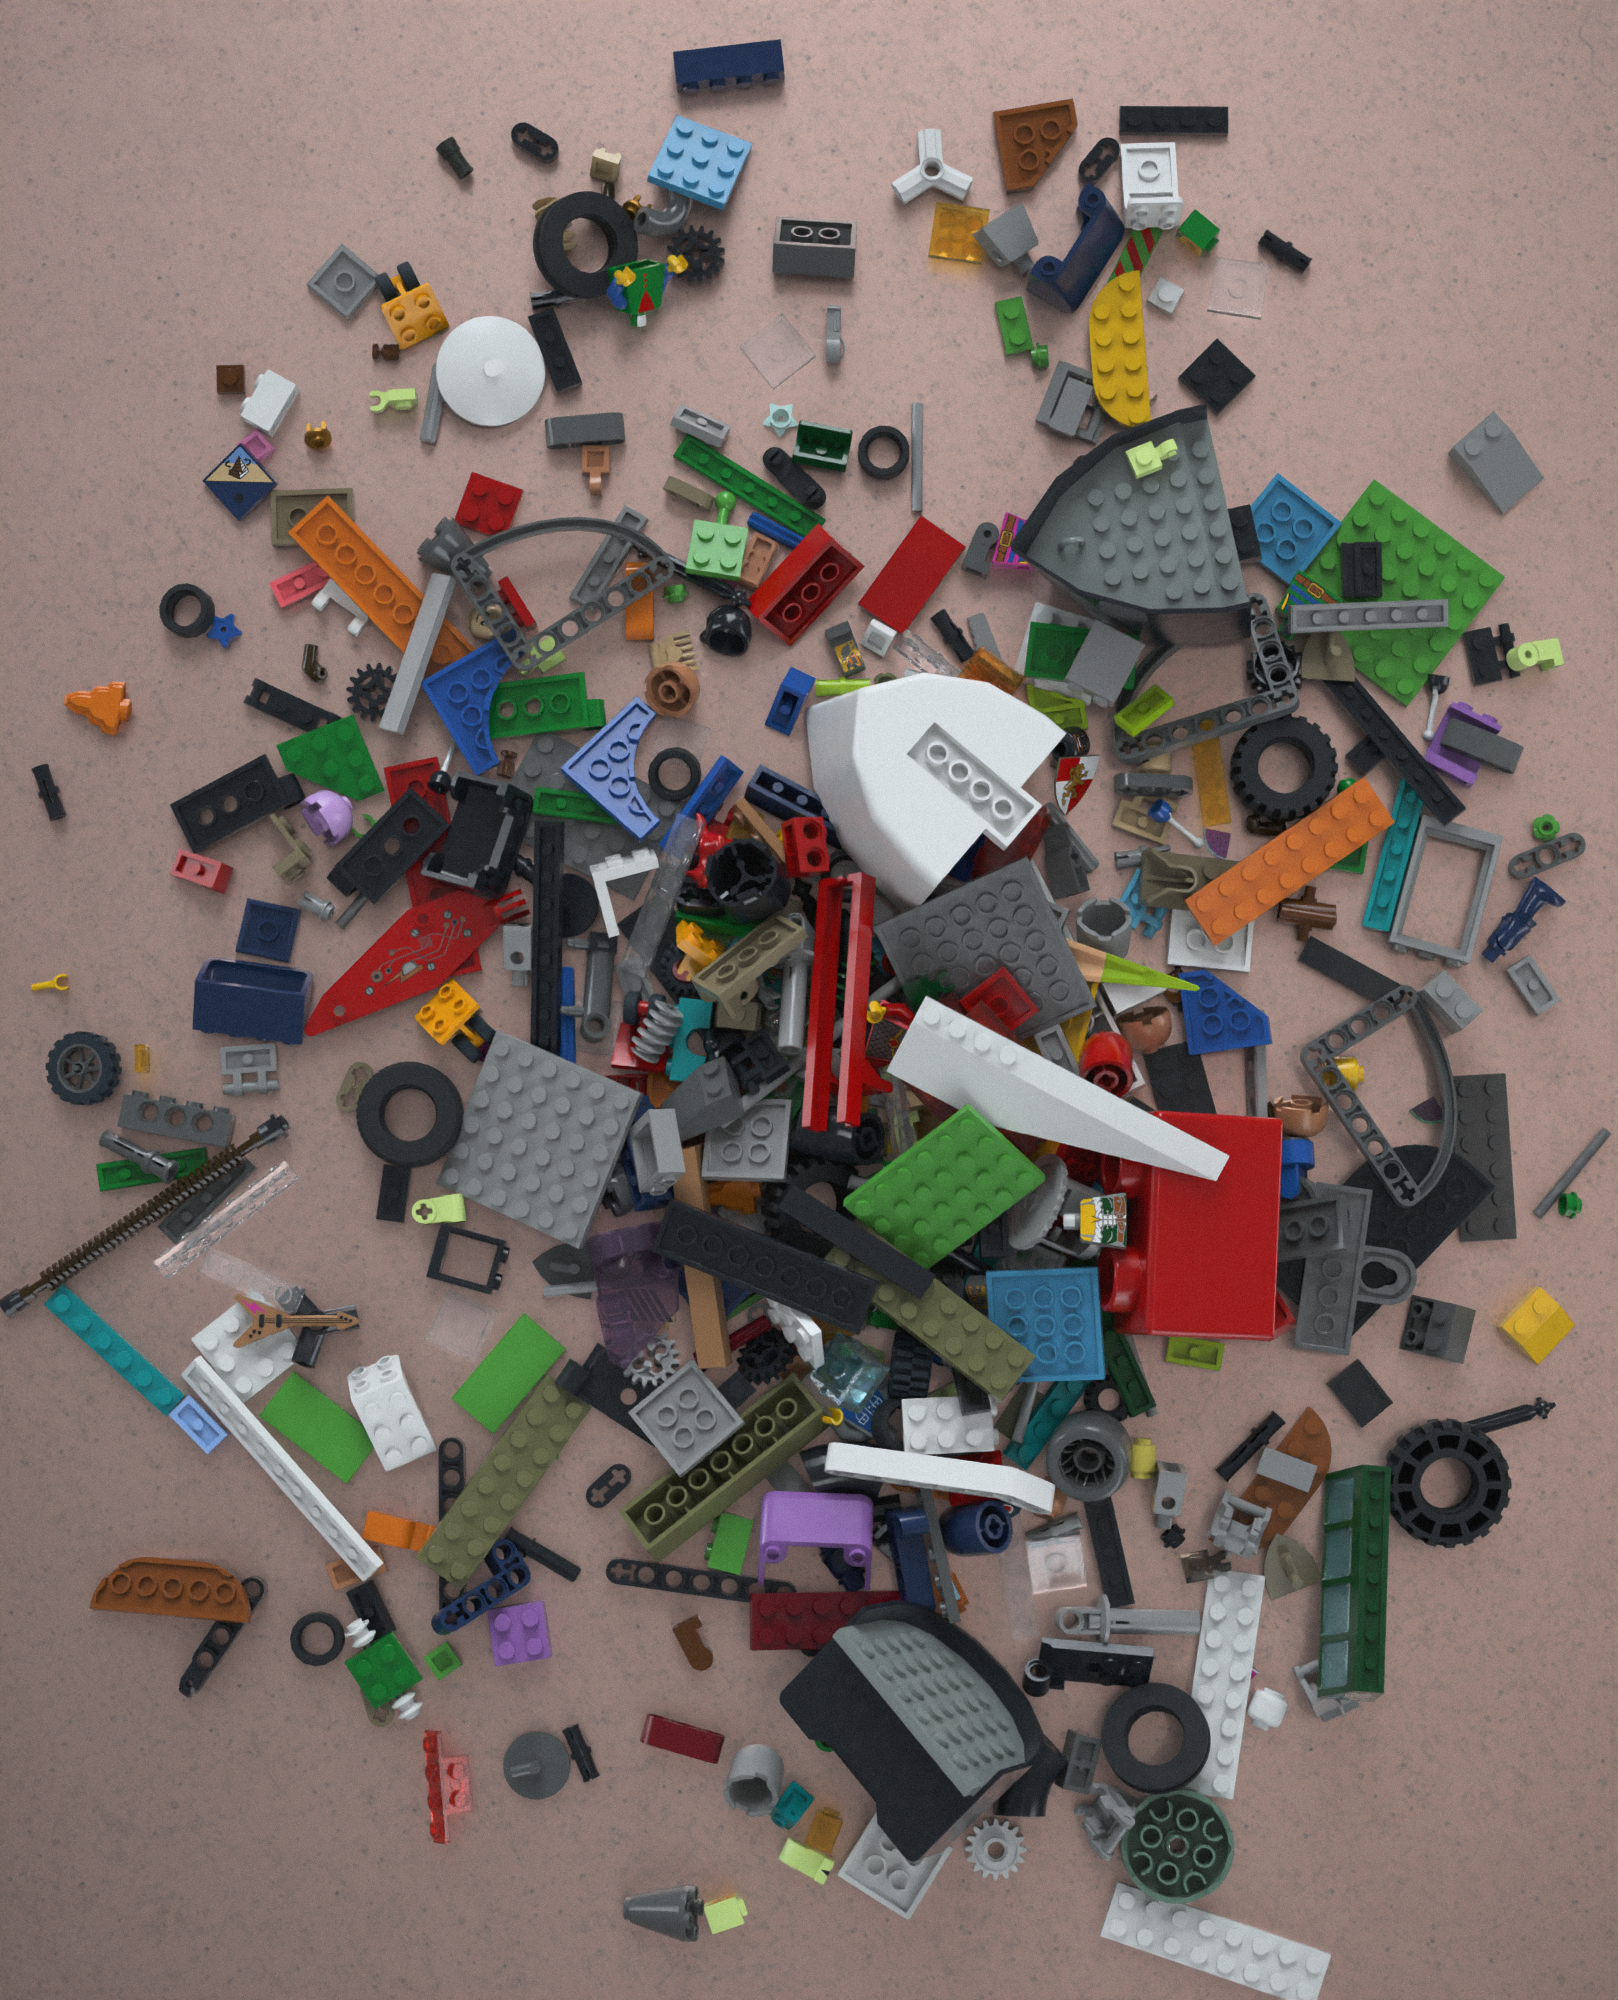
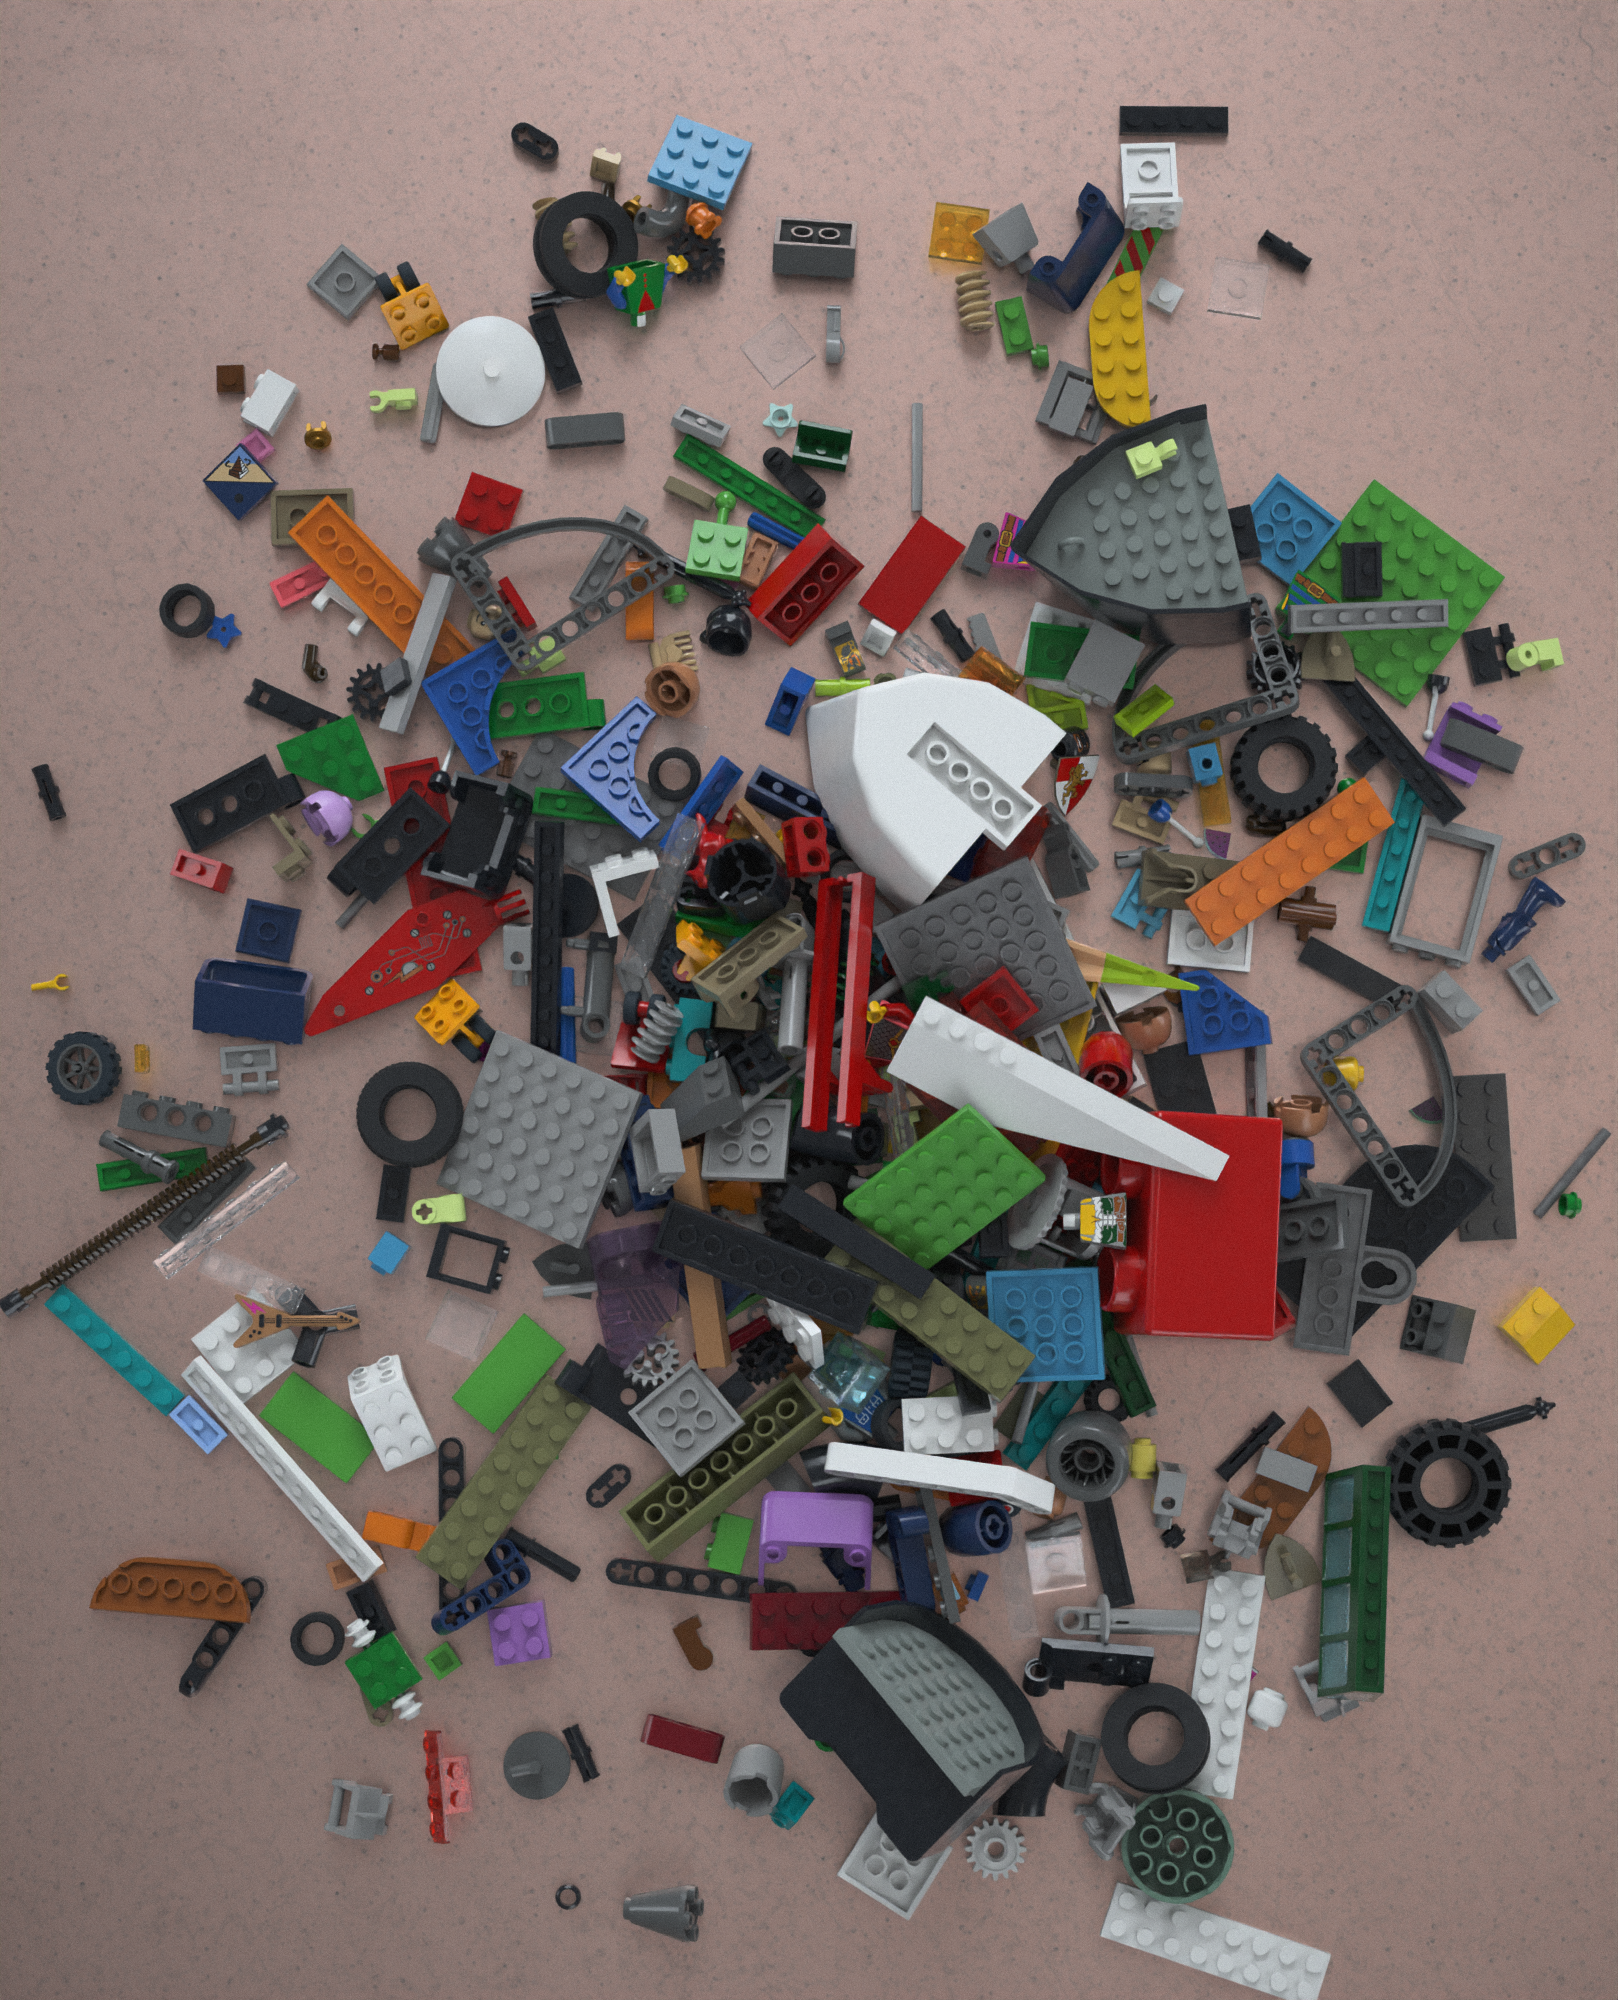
orange rock [63,681,132,736] -> none
light grey pin [298,891,335,921] -> none
dark tan beam [336,1062,374,1113] -> none
pearl dark grey pin [436,137,474,180] -> none
nougat plate [582,445,610,495] -> none
dark blue brick [673,39,785,94] -> none
yellowish green brick [703,1893,748,1935] -> none
yellowish green leg [778,1838,835,1885] -> none
clear yellow brick [805,1807,843,1854] -> none
black tyre [858,425,909,480] -> none
white piece [891,128,973,204] -> none
dark orange plate [993,98,1078,193] -> none
light grey cylinder [1076,897,1132,959] -> none
black beam [1078,137,1120,185] -> none
lime plate [1165,1337,1225,1371] -> none
green brick [1175,209,1220,257] -> none
black plate [1178,339,1256,416] -> none
light grey slope [1448,411,1544,514] -> none
bright green plate [1533,814,1560,841] -> none
none -> light grey piece [324,1779,393,1840]
none -> dark azure brick [368,1231,412,1276]
none -> black tile [380,657,412,696]
none -> black piece [555,1884,581,1910]
none -> orange brick [685,202,722,239]
none -> tan piece [955,271,995,331]
none -> blue plate [964,1570,989,1602]
none -> dark azure brick [1186,742,1223,787]

